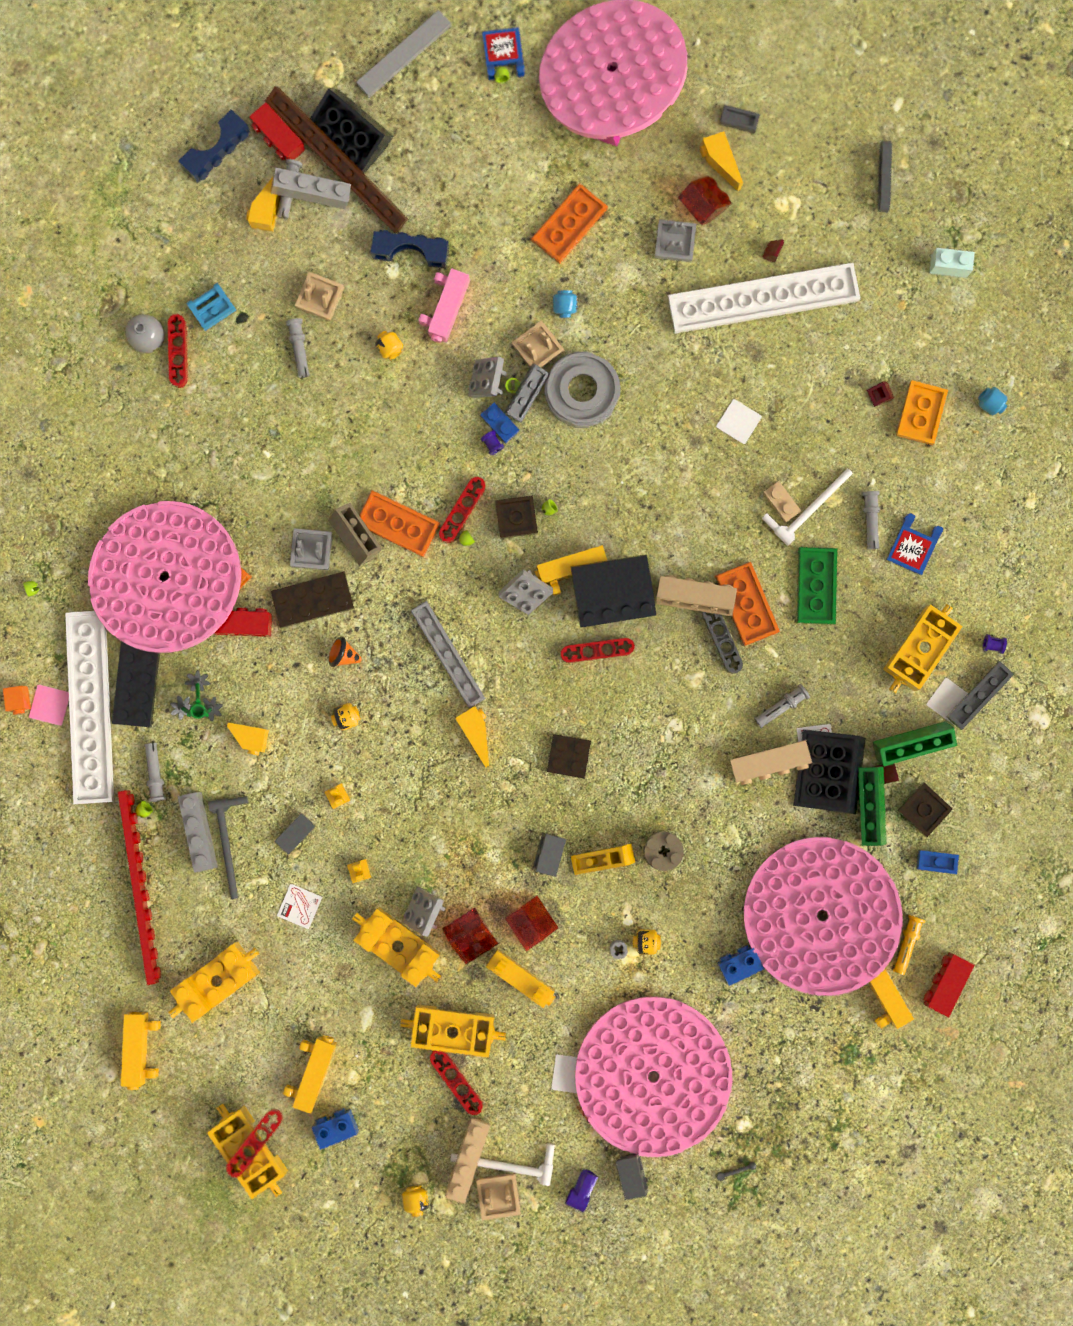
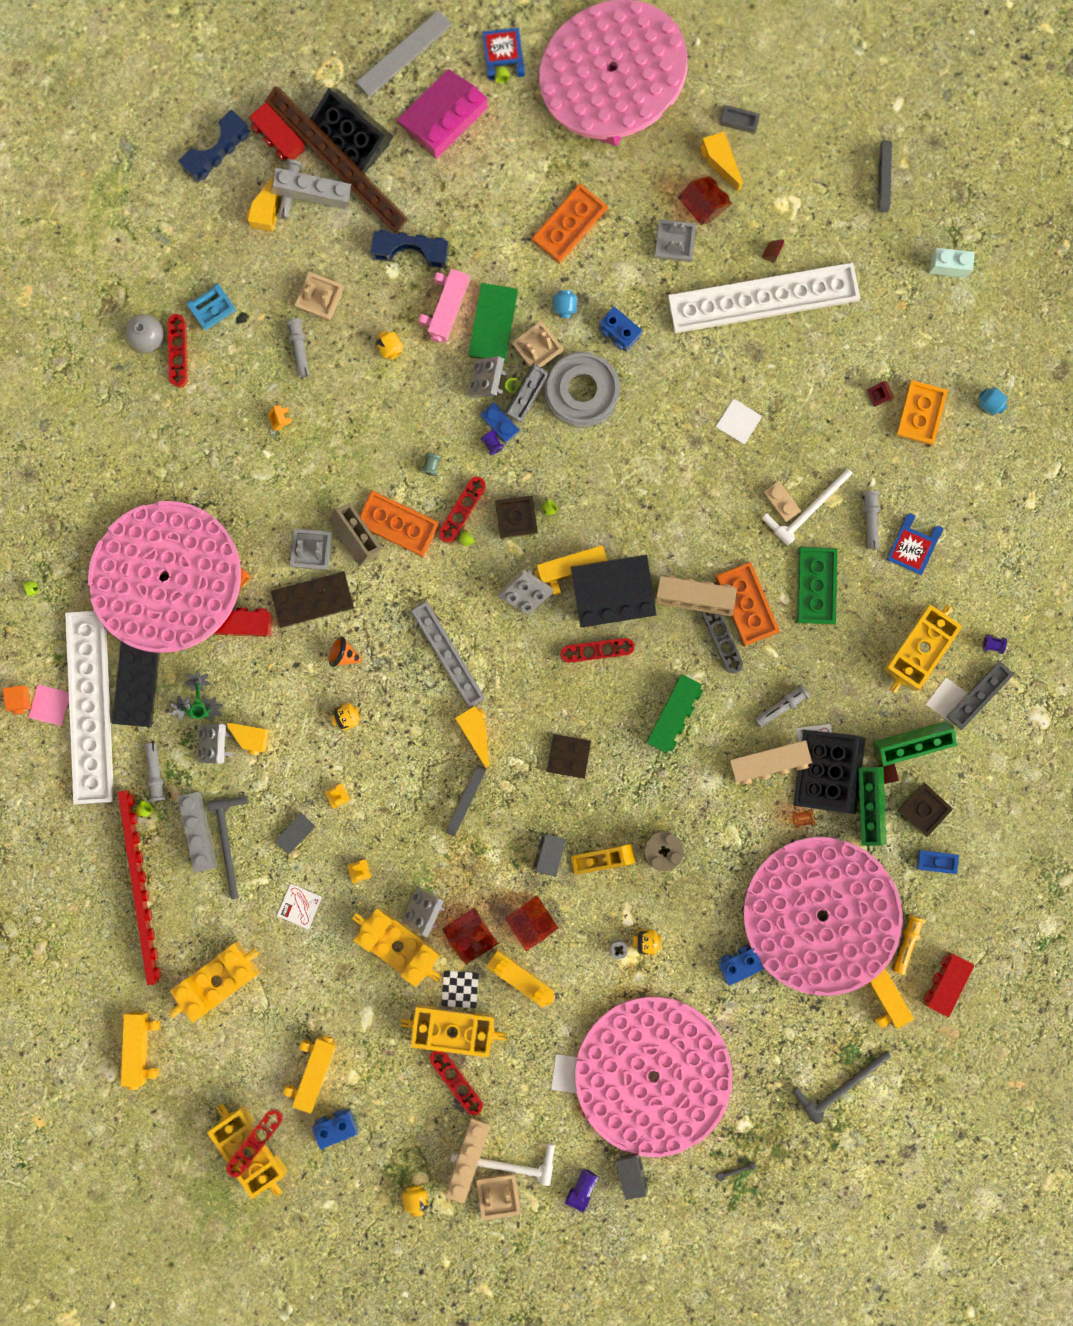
none -> light grey plate [197,724,233,763]
none -> light orange tile [267,405,292,431]
none -> dark pink slope [396,69,488,159]
none -> sand green bush [421,453,442,476]
none -> sticker [441,971,479,1008]
none -> dark grey beam [446,765,487,837]
none -> green tile [468,283,518,363]
none -> blue brick [598,306,643,352]
none -> green brick [646,674,703,754]
none -> clear orange bush [792,809,815,829]
none -> dark grey bar [792,1051,891,1125]

